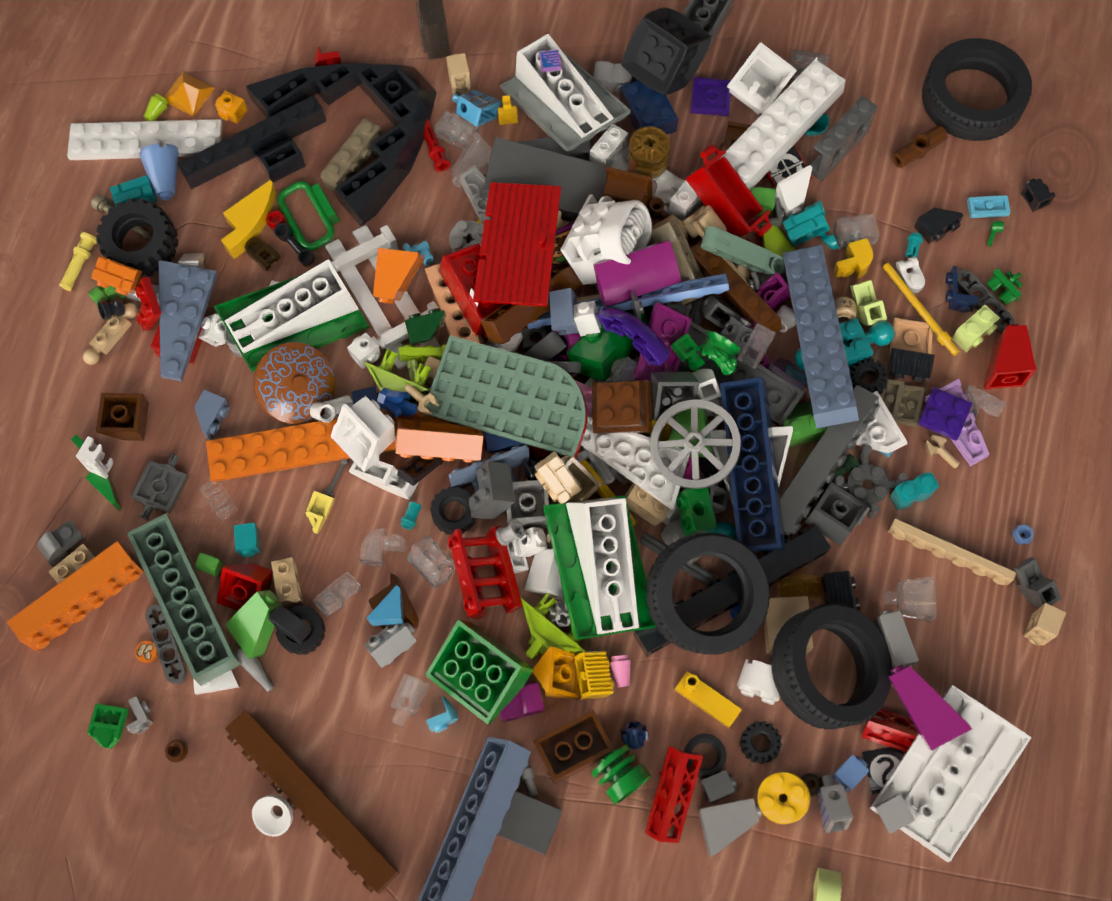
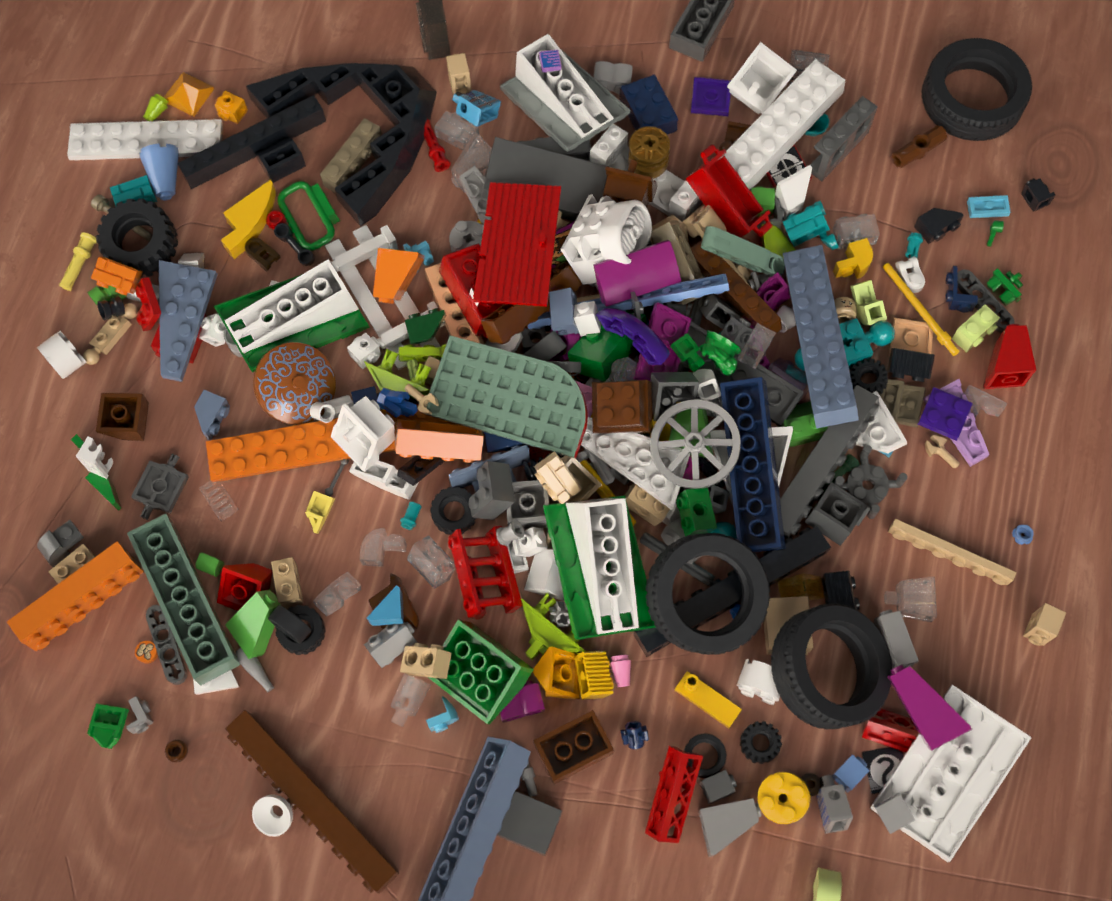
teal brick [234,523,261,557] -> none
red plate [314,47,342,67] -> none
yellow plate [498,95,518,125] -> none
green wheel [591,744,652,805] -> none
black piece [621,7,711,95] -> none
reddish brown brick [648,197,690,237] -> none
teal brick [890,473,939,510] -> none
dark grey brick [1013,557,1062,608] -> none
none -> white brick [37,331,86,379]
none -> tan brick [400,643,452,679]

